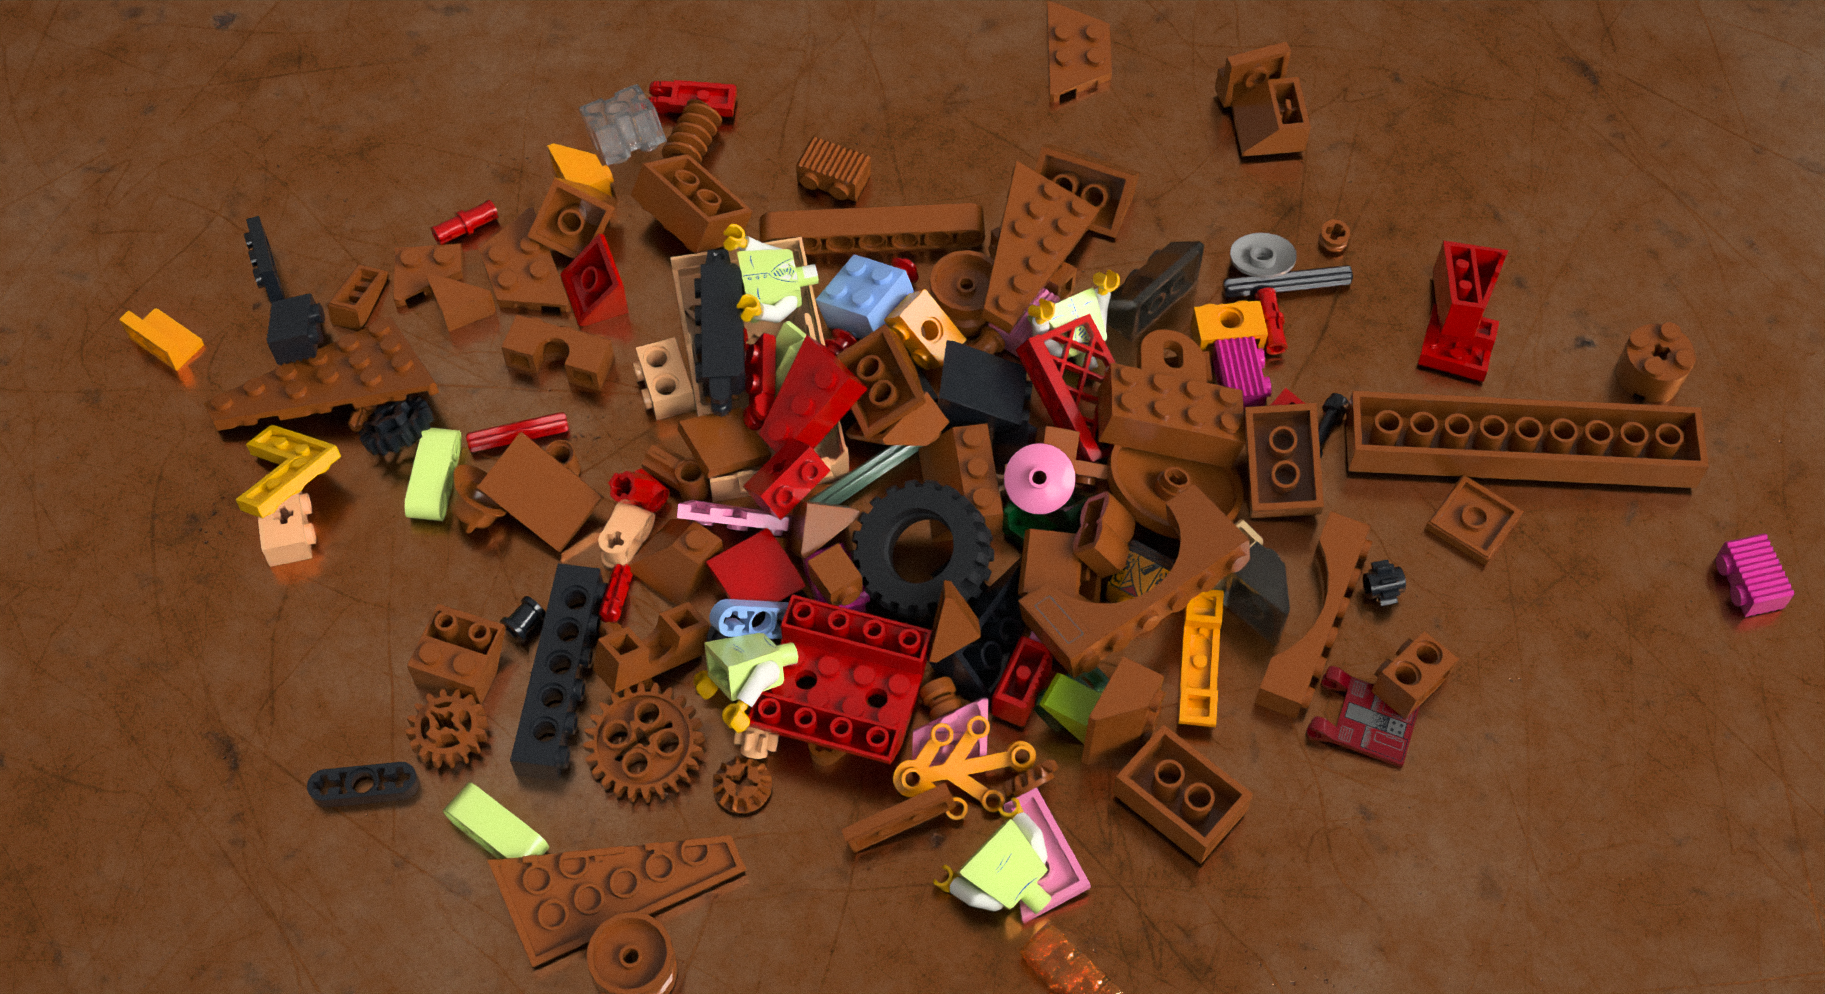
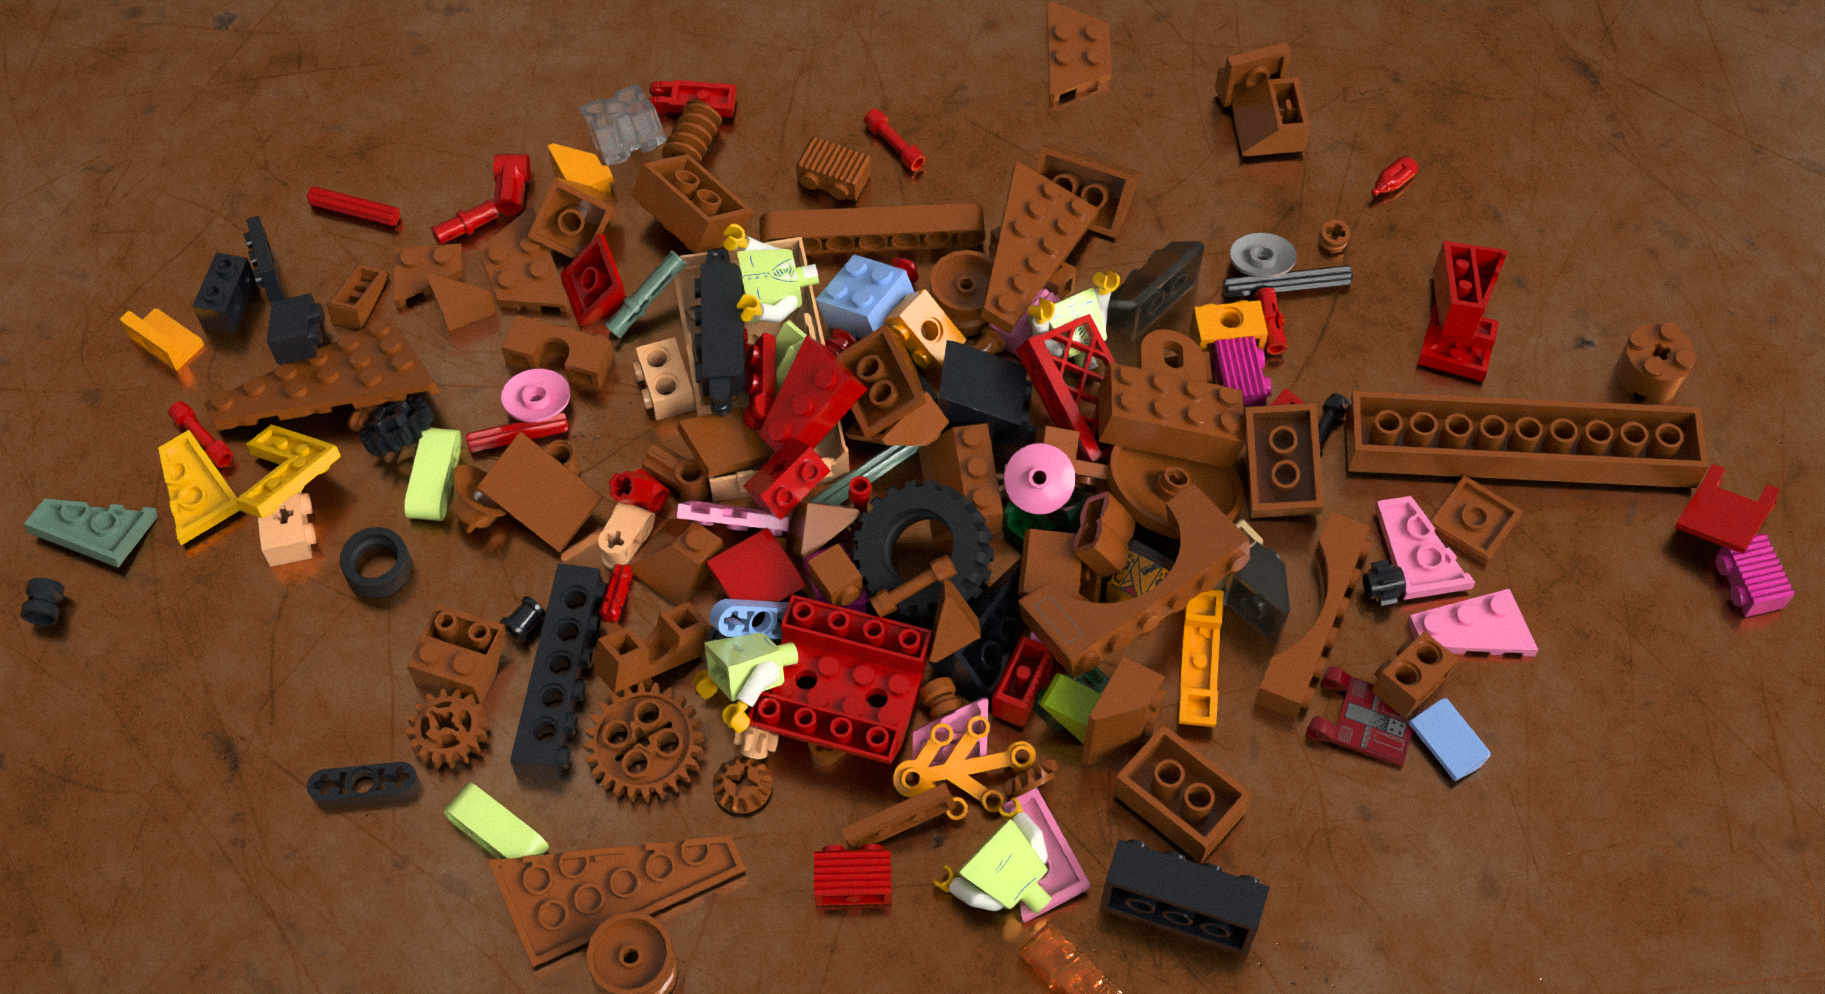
none -> black wheel [20,578,65,626]
none -> sand green wing [24,499,158,567]
none -> yellow wing [158,430,240,545]
none -> red bar [168,401,234,468]
none -> black brick [192,252,256,335]
none -> red axle [307,186,401,226]
none -> black tyre [340,527,412,598]
none -> red piece [493,154,531,216]
none -> bright pink dish [501,369,570,422]
none -> sand green pin [604,250,688,339]
none -> red brick [814,844,892,907]
none -> red bar [848,476,872,532]
none -> red bar [863,108,926,171]
none -> dark orange bar [870,554,957,617]
none -> black brick [1100,839,1270,955]
none -> red piece [1371,156,1418,196]
none -> bright pink wing [1375,496,1476,600]
none -> bright pink wing [1407,589,1538,657]
none -> light blue slope [1409,698,1491,781]
none -> red flag [1675,464,1781,554]

